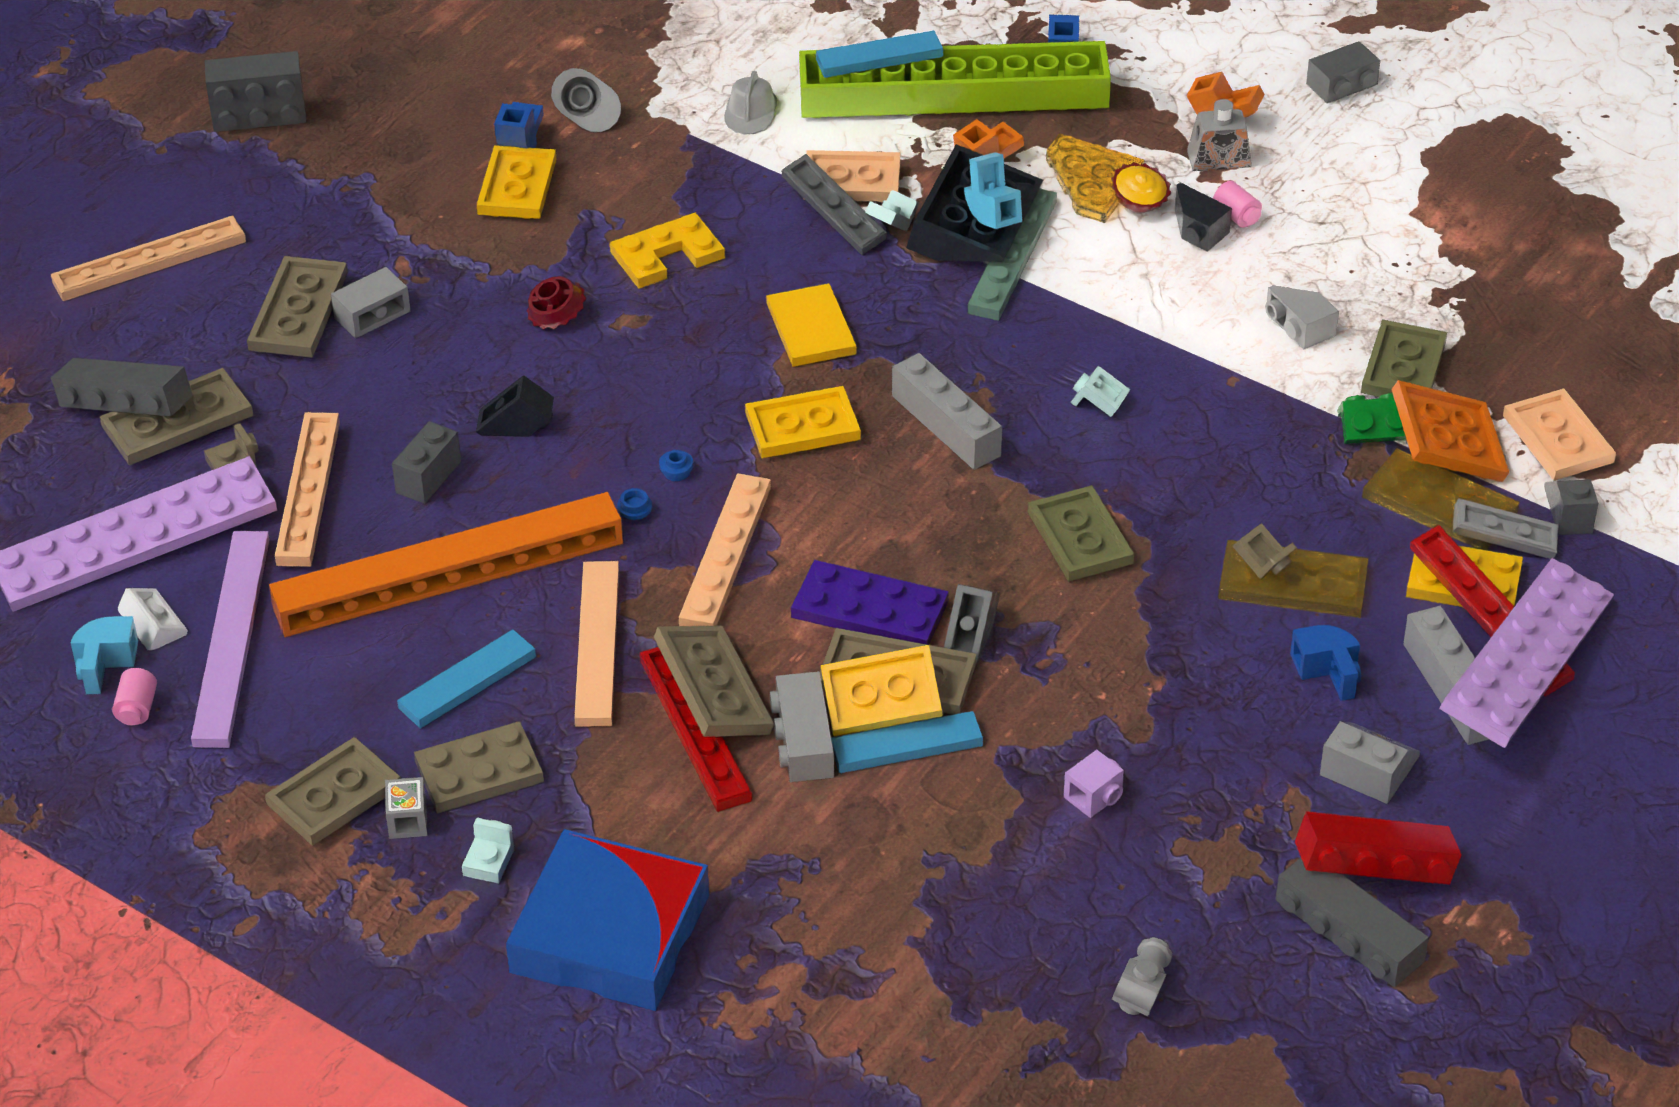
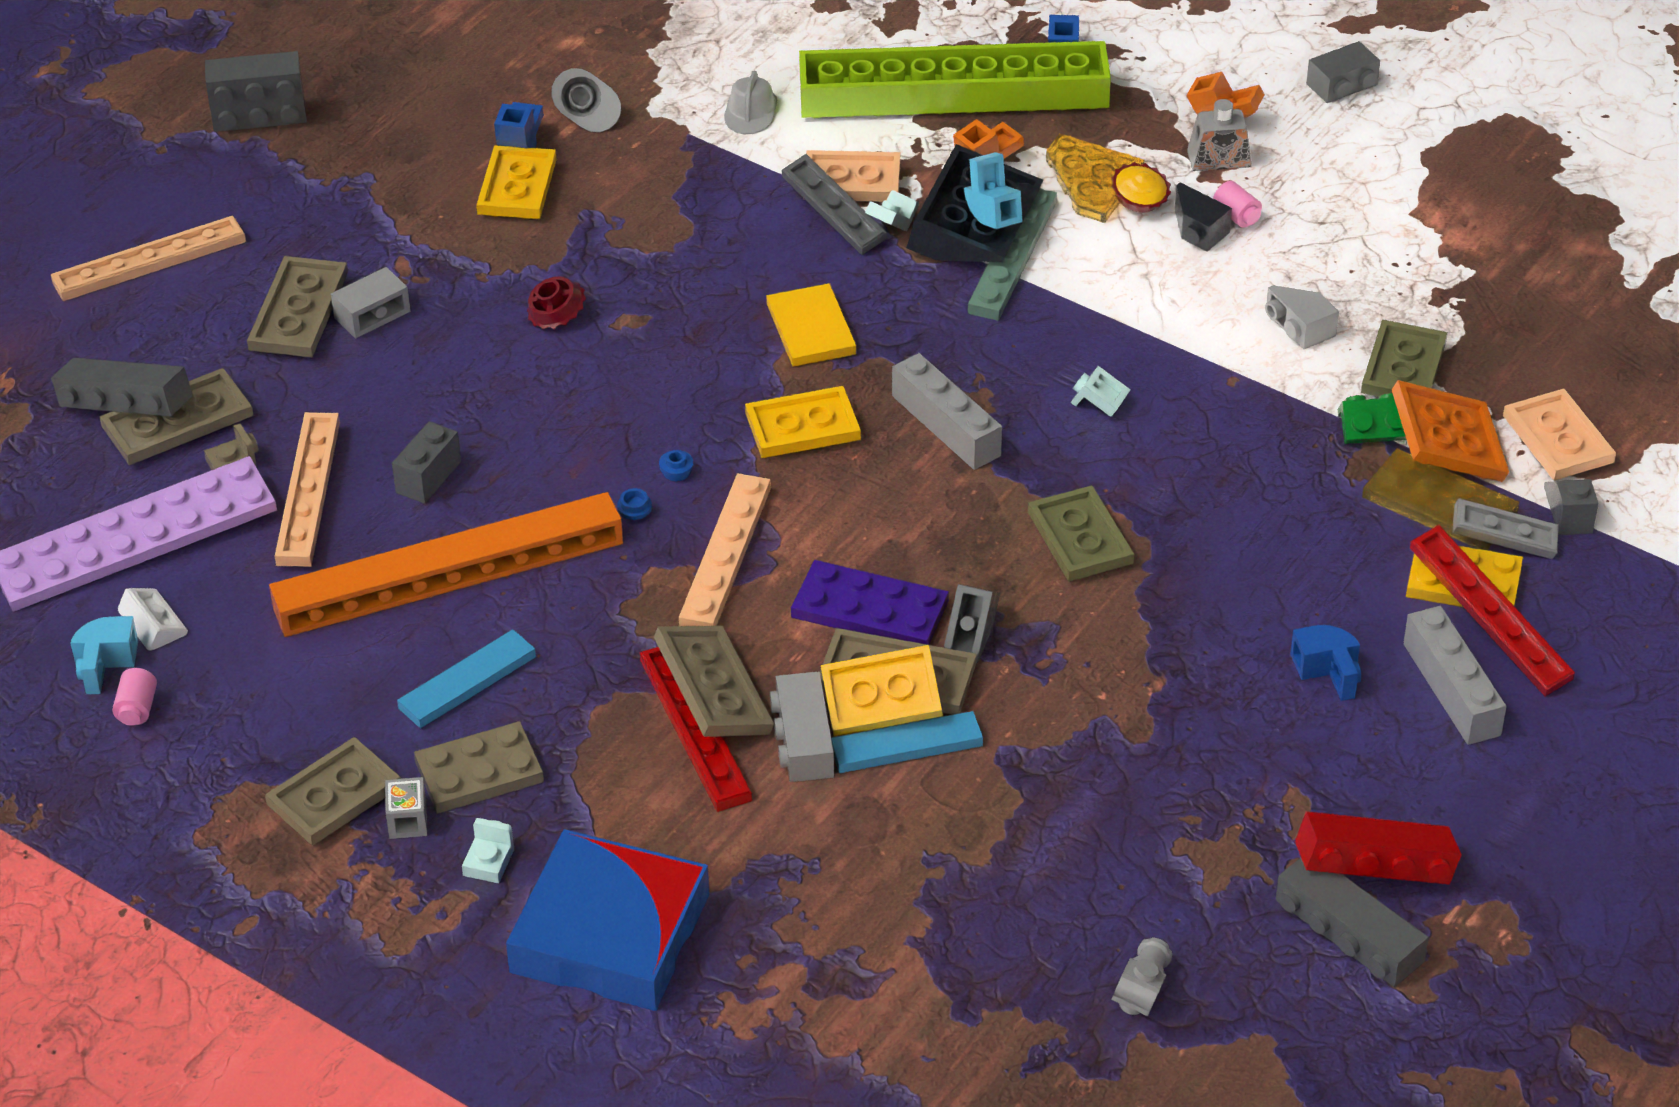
lavender tile [191,531,269,748] -> none
black slope [476,375,554,437] -> none
light nougat tile [575,561,619,727] -> none
yellow plate [610,212,725,289] -> none
dark azure tile [816,30,943,78] -> none
lavender brick [1064,750,1124,818] -> none
clear yellow plate [1218,540,1368,618] -> none
dark tan bracket [1233,523,1297,579] -> none
light grey slope [1320,721,1420,804] -> none
lavender plate [1439,558,1614,748] -> none

